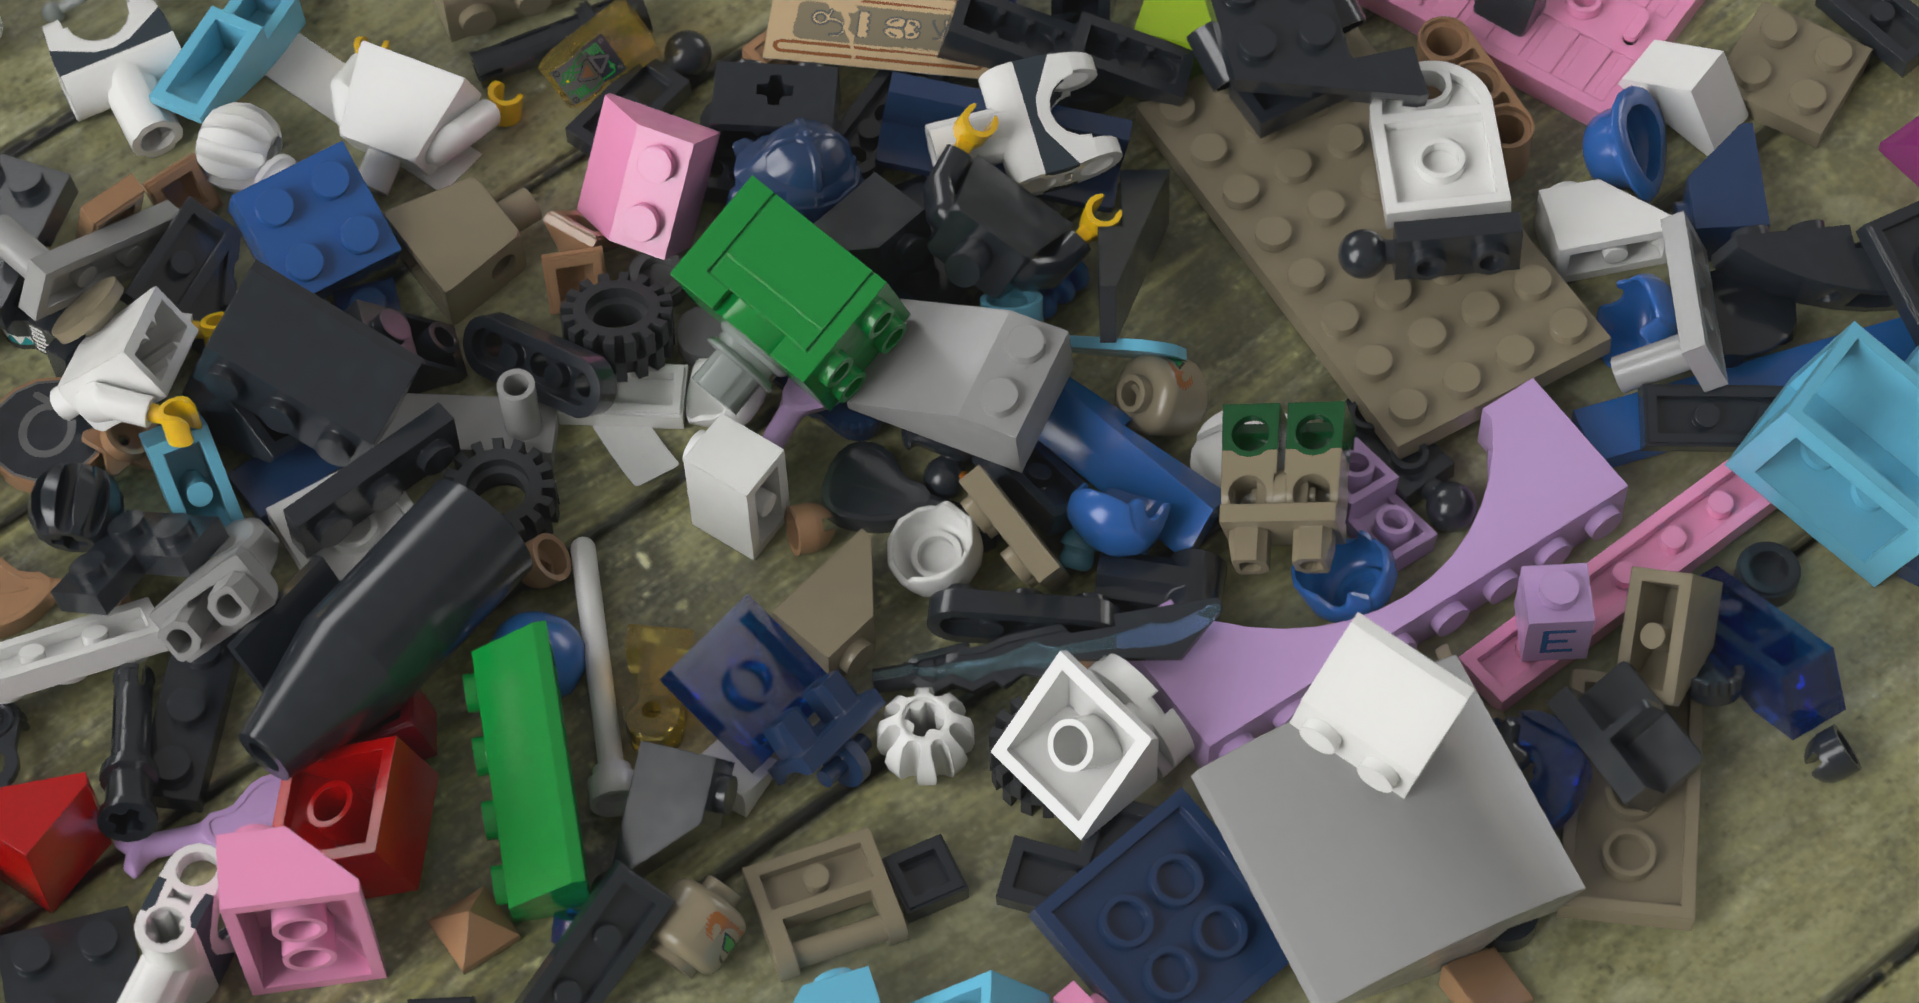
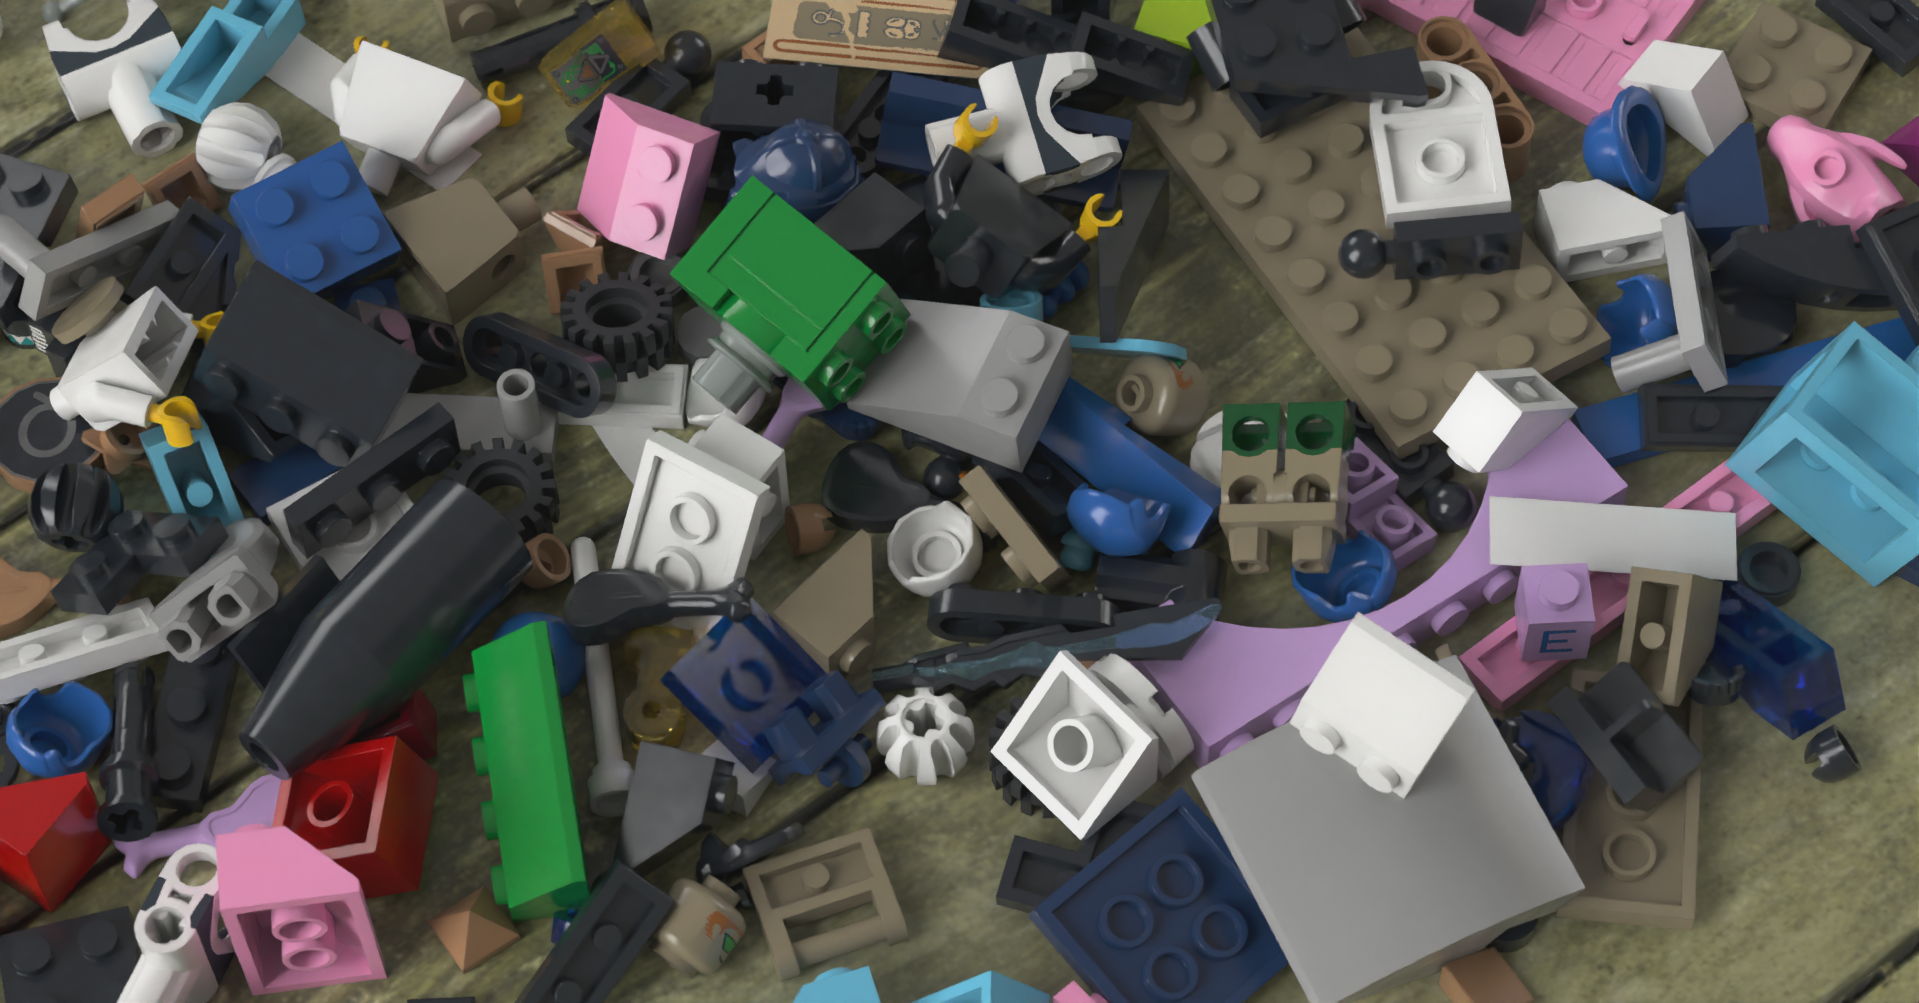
black tile [881,834,969,924] -> none
none -> blue hair [6,681,113,778]
none -> black piece [563,569,754,646]
none -> white plate [612,430,771,657]
none -> black piece [695,821,804,910]
none -> white slope [1433,367,1578,473]
none -> white sticker [1489,496,1737,581]
none -> bright pink animal [1766,115,1907,243]

